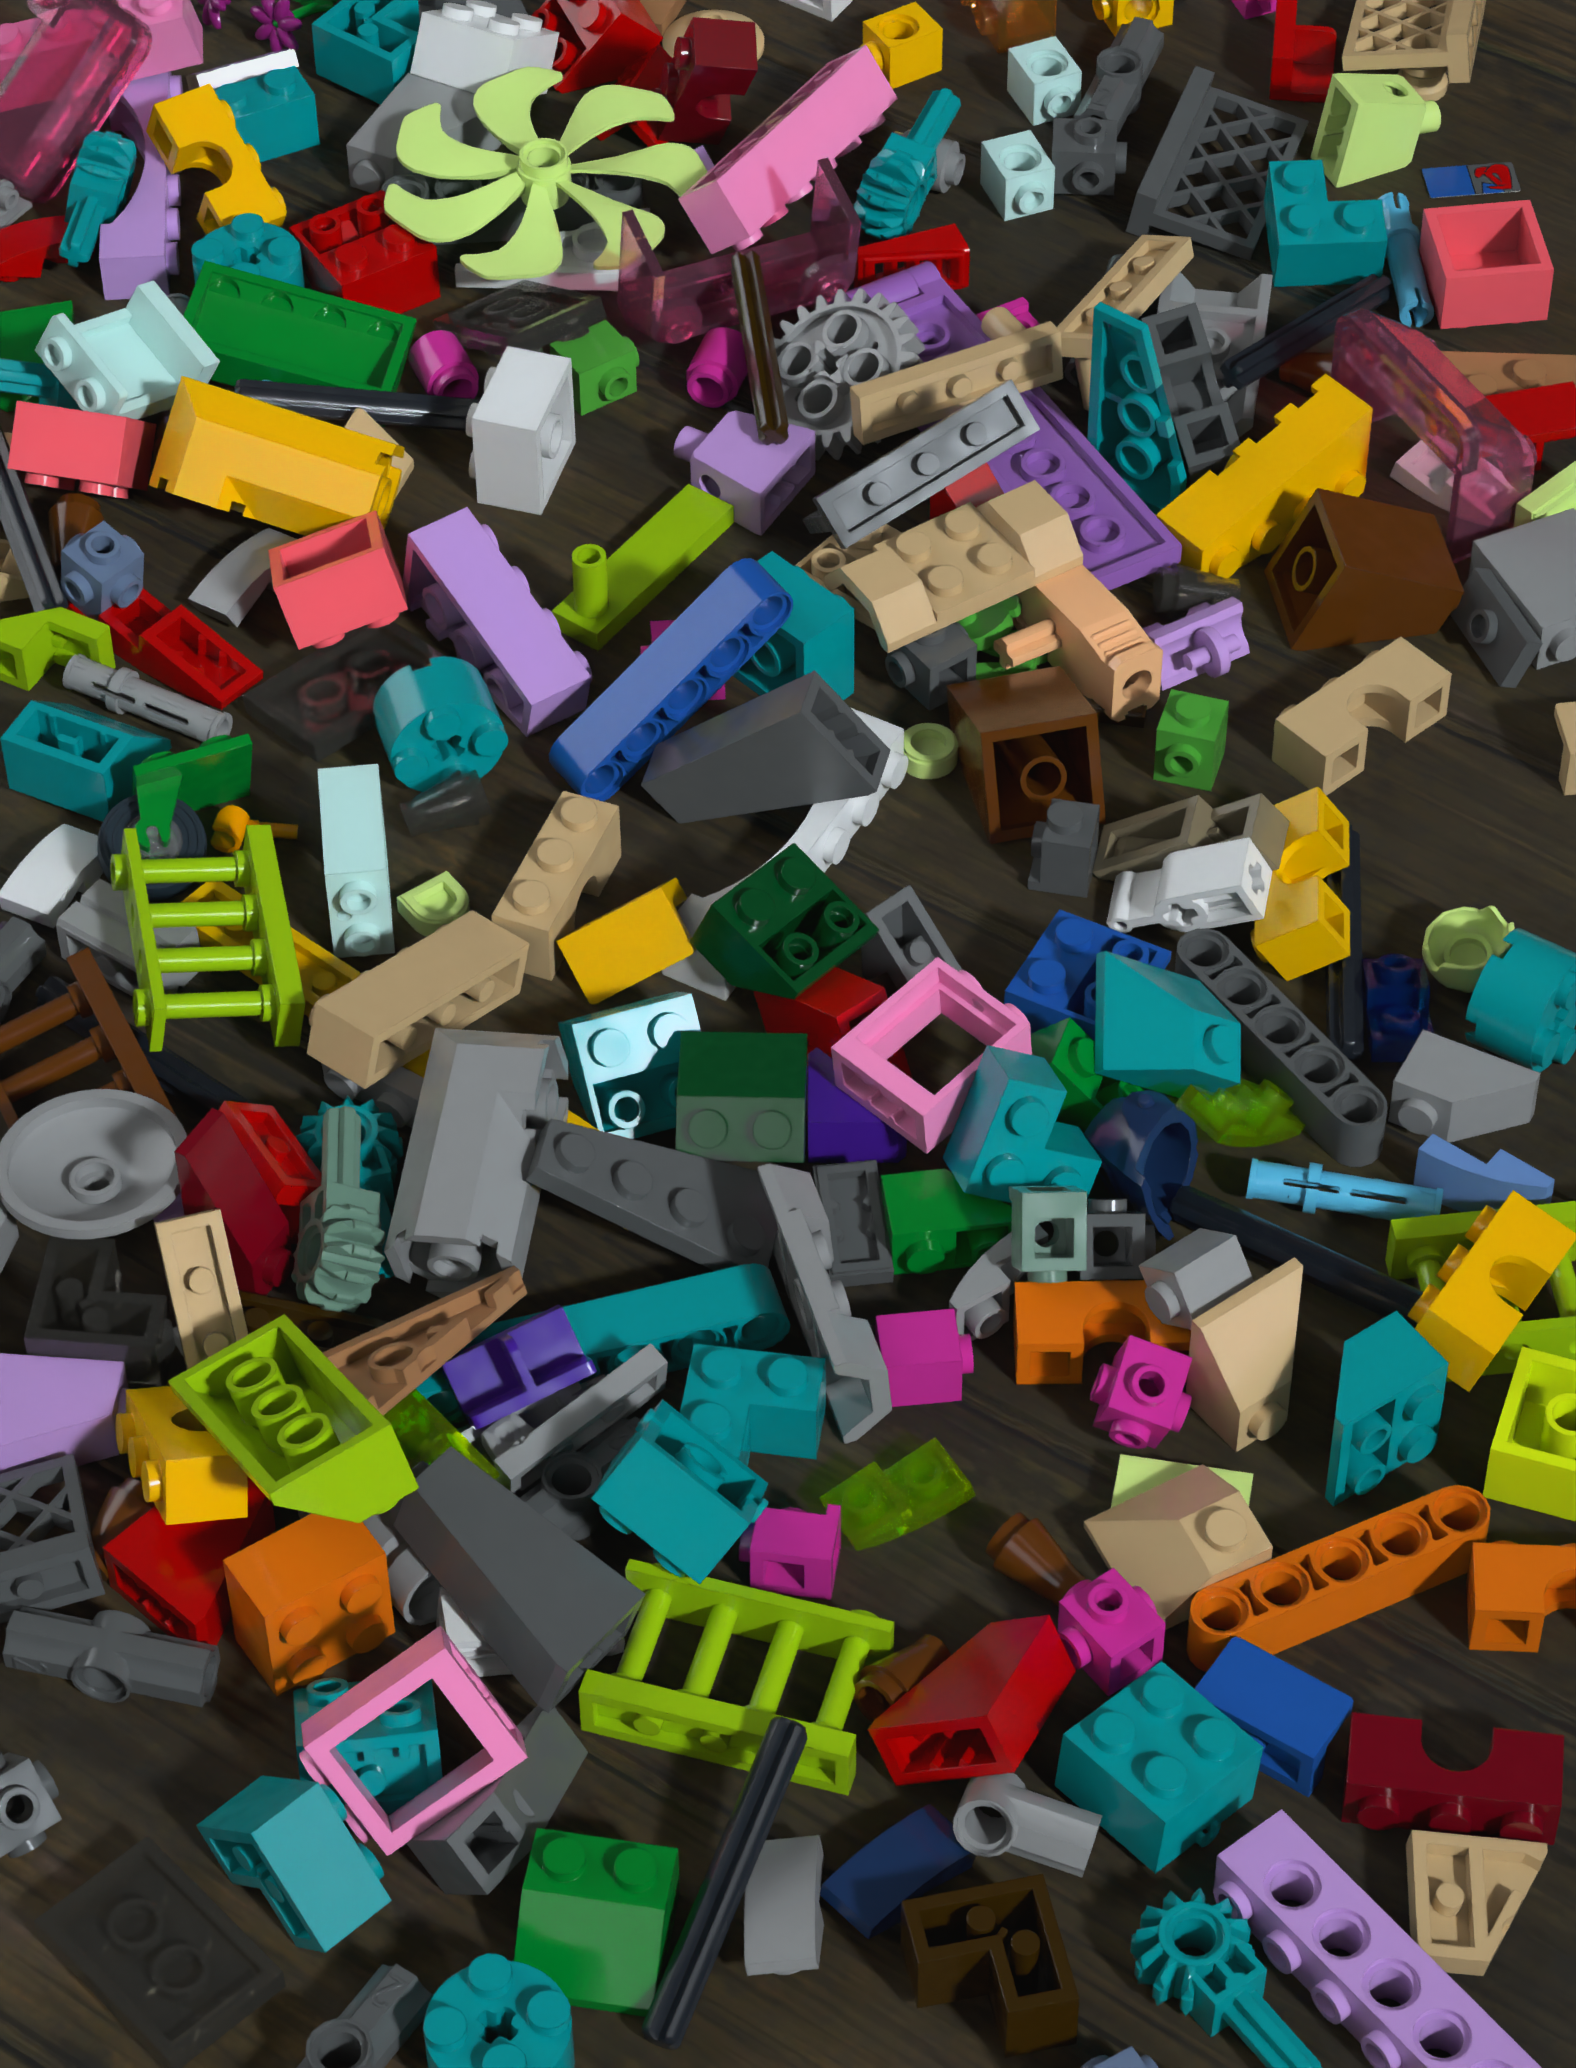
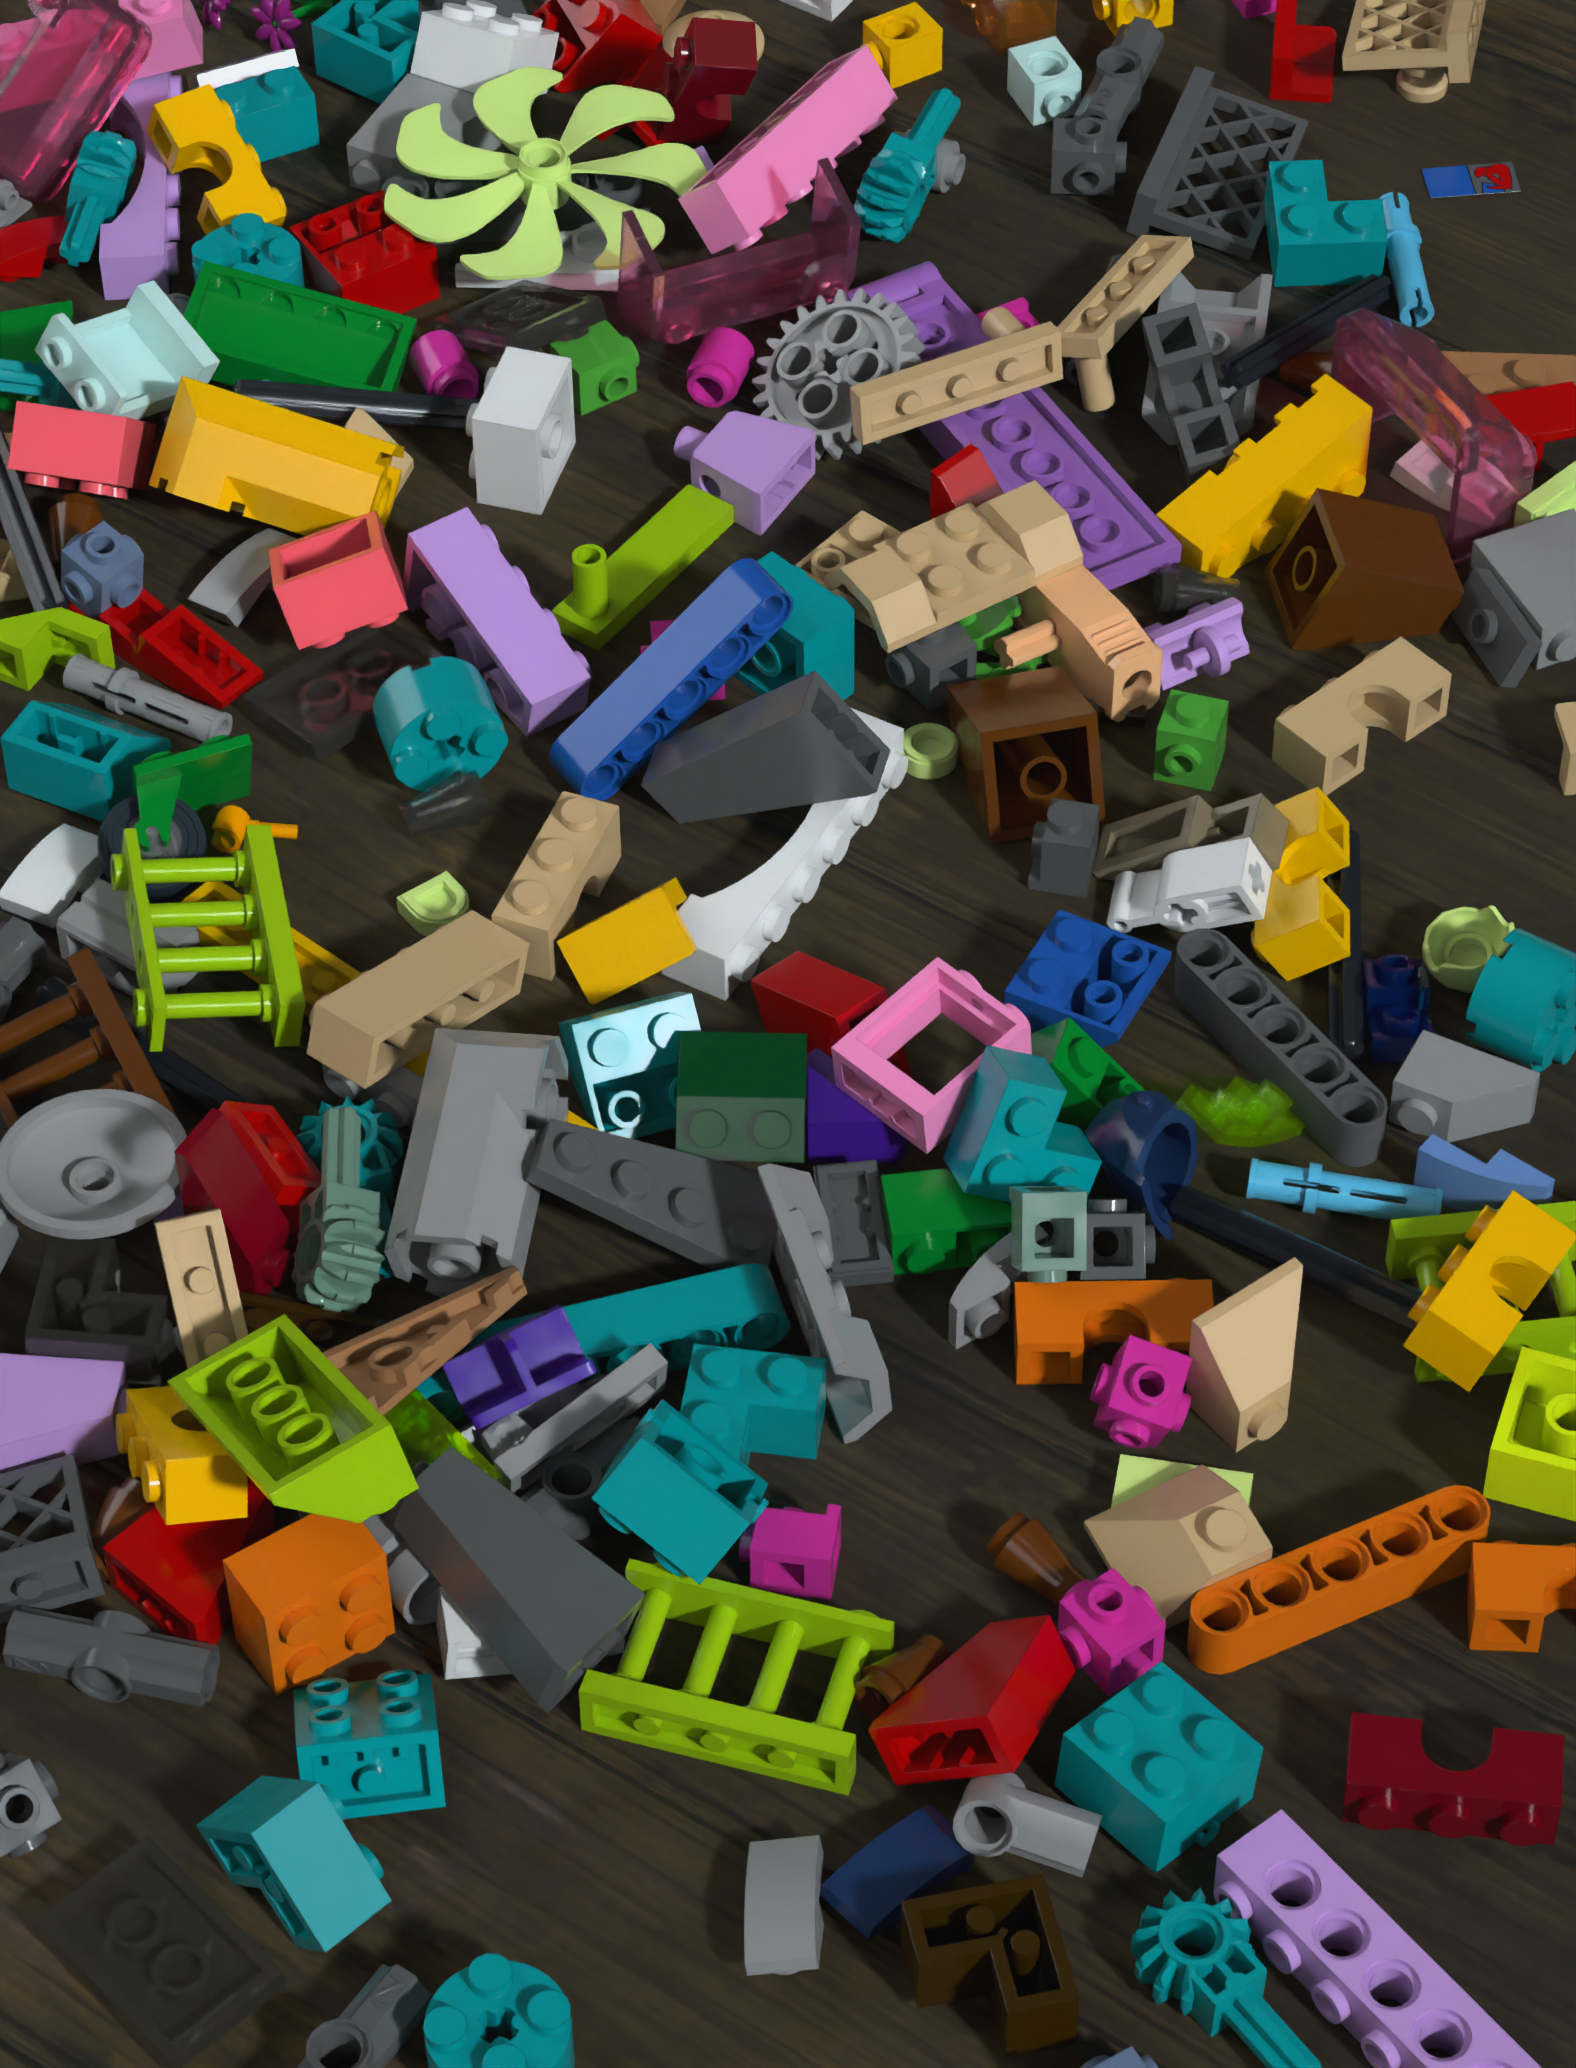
bright pink window [299,1626,528,1856] -> none
light aqua window [317,764,395,958] -> none
dark grey slope [406,1705,588,1895] -> none
green slope [514,1828,680,2017] -> none
black axle [642,1716,807,2050] -> none
dark green slope [690,843,879,999] -> none
dark brown axle [731,250,789,445] -> none
fence [802,379,1040,549] -> none
clear neon green slope [819,1437,976,1551] -> none
red slope [854,223,970,290] -> none
dark grey slope [861,885,962,990] -> none
dark pink brick [875,1308,974,1407] -> none
light aqua brick [980,130,1055,221] -> none
teal wedge [1087,302,1187,515] -> none
teal slope [1095,951,1241,1101] -> none
light grey brick [1138,1228,1254,1330] -> none
blue panel [1195,1637,1353,1798] -> none
yellowish green torso [1310,73,1441,188] -> none
teal slope [1325,1311,1449,1507] -> none
tan wing [1406,1830,1548,1976] -> none
coral piece [1419,200,1554,329] -> none

